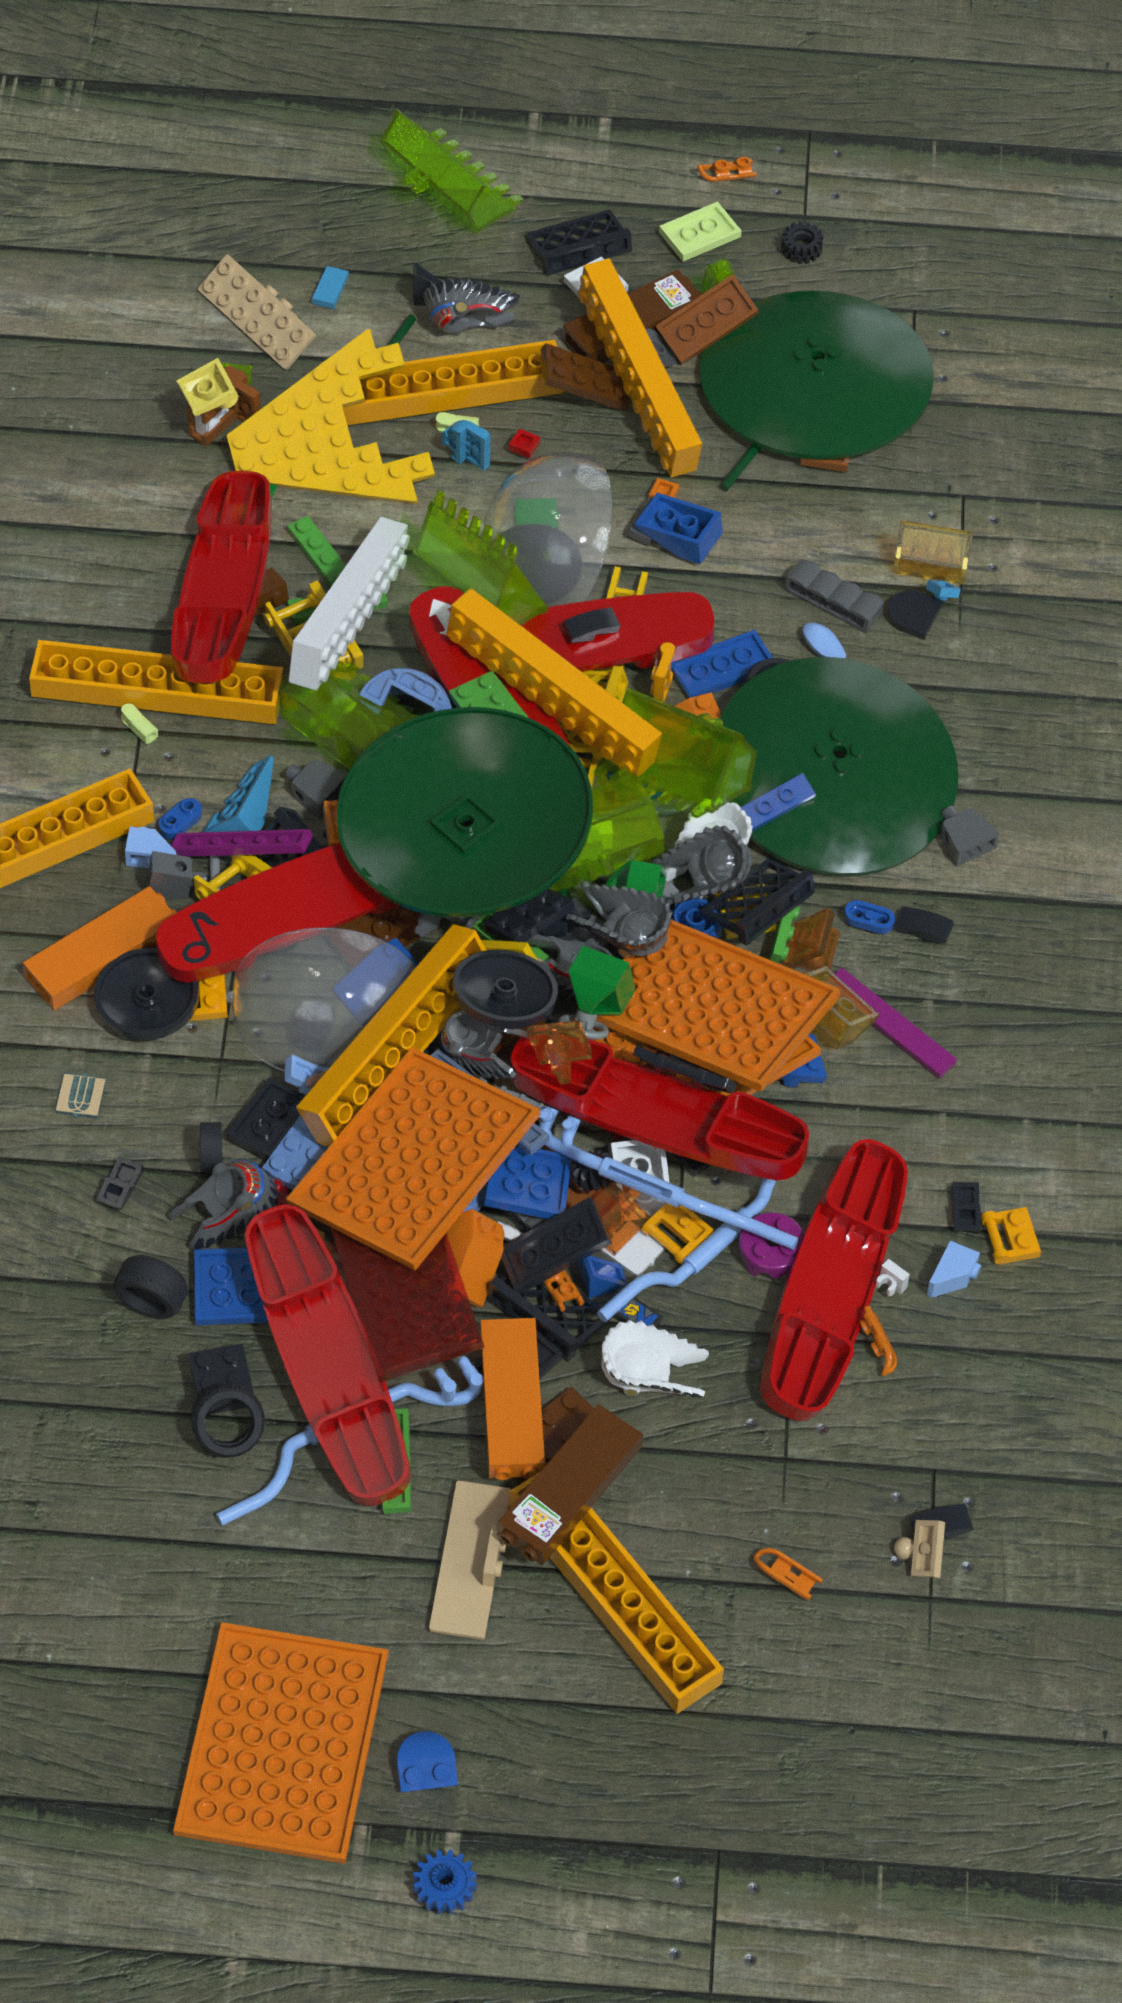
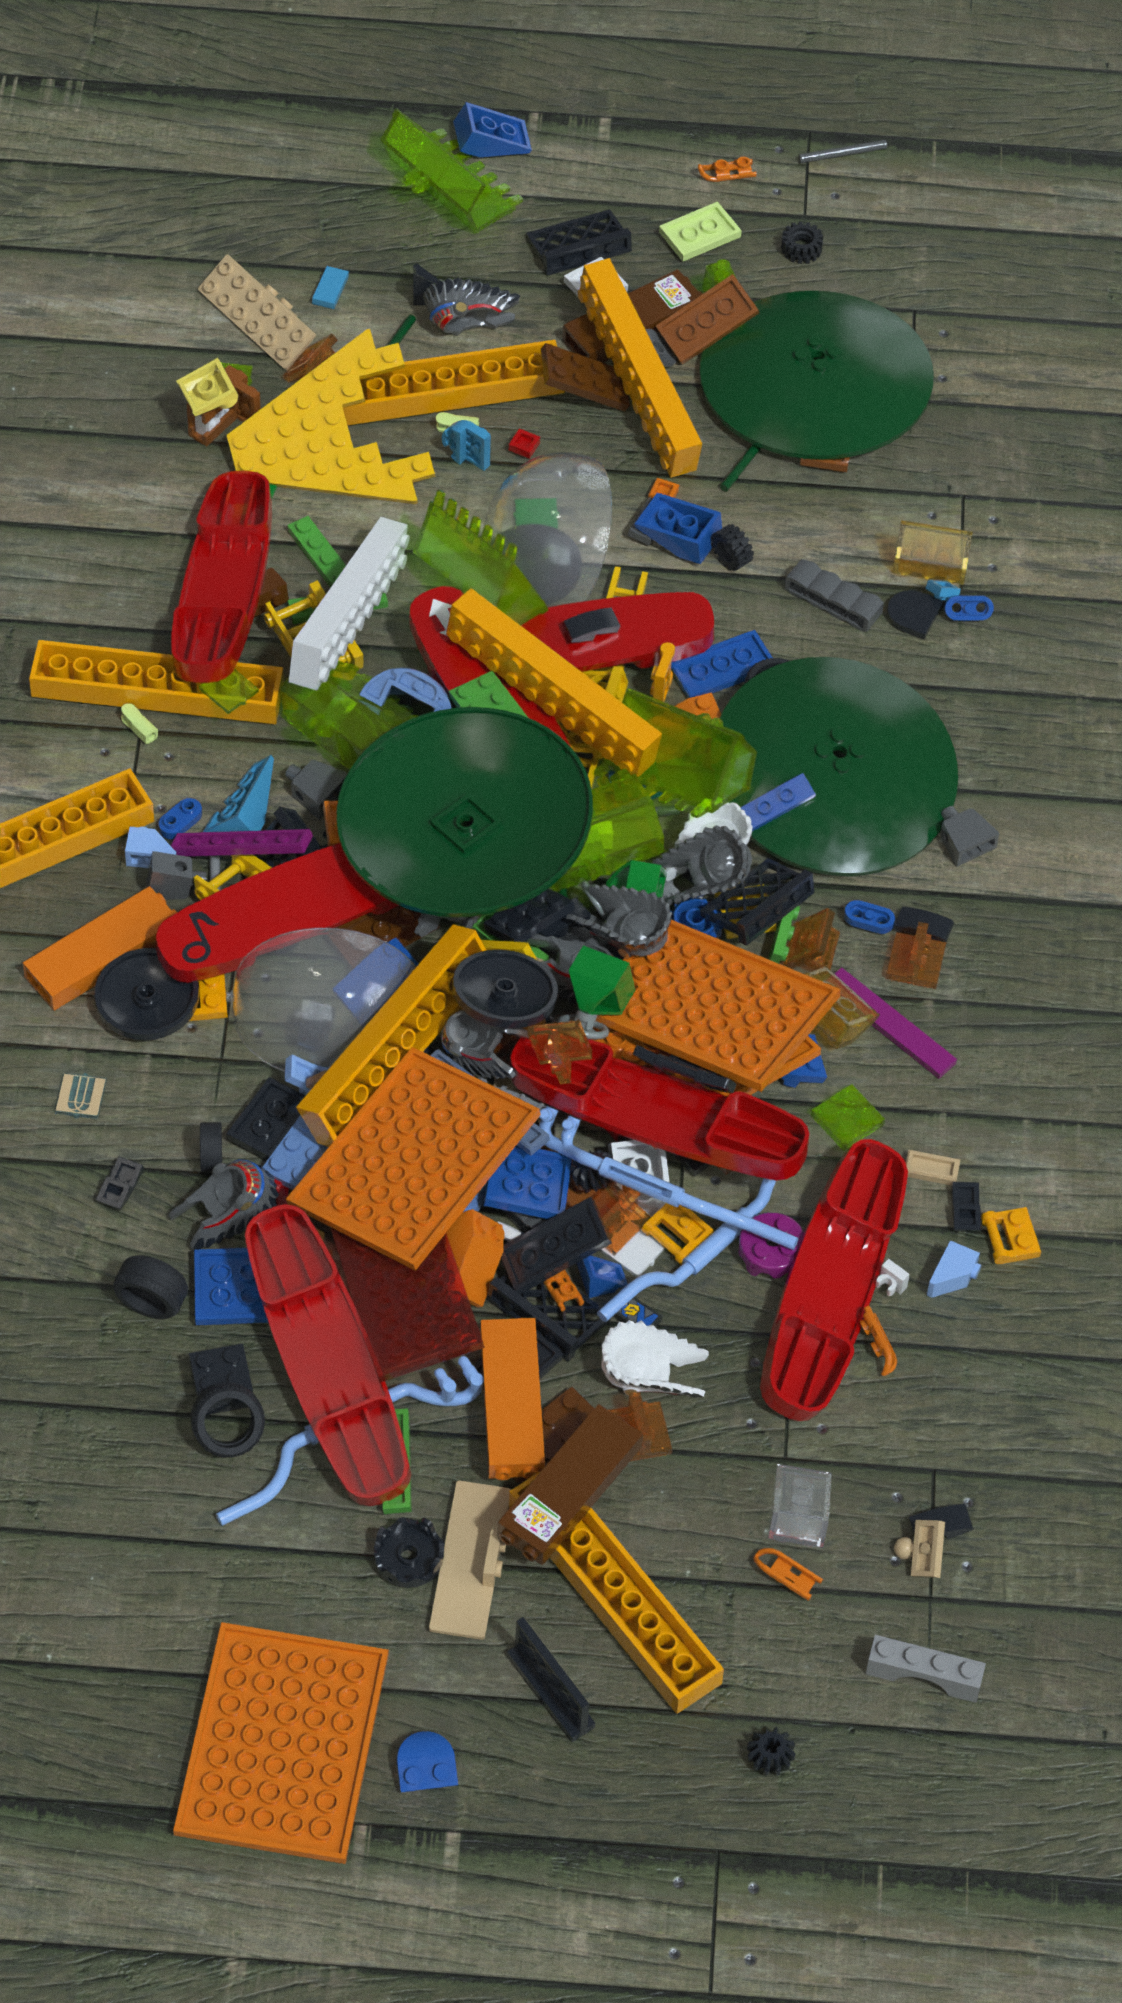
blue gear [413,1849,477,1915] -> none
light blue arm [803,623,846,659] -> none
none -> clear neon green piece [199,668,259,714]
none -> clear orange bracket [283,333,338,382]
none -> black plate [374,1517,444,1588]
none -> blue slope [453,102,532,157]
none -> black fence [507,1617,596,1742]
none -> clear orange bracket [609,1392,672,1461]
none -> black tyre [711,524,754,571]
none -> black gear [747,1726,796,1777]
none -> clear slope [768,1464,832,1548]
none -> dark grey bar [798,140,887,163]
none -> clear neon green plate [811,1084,885,1151]
none -> light grey arch [866,1635,986,1703]
none -> clear orange bracket [886,922,946,989]
none -> tan tile [906,1150,960,1186]
none -> blue plate [944,595,994,620]

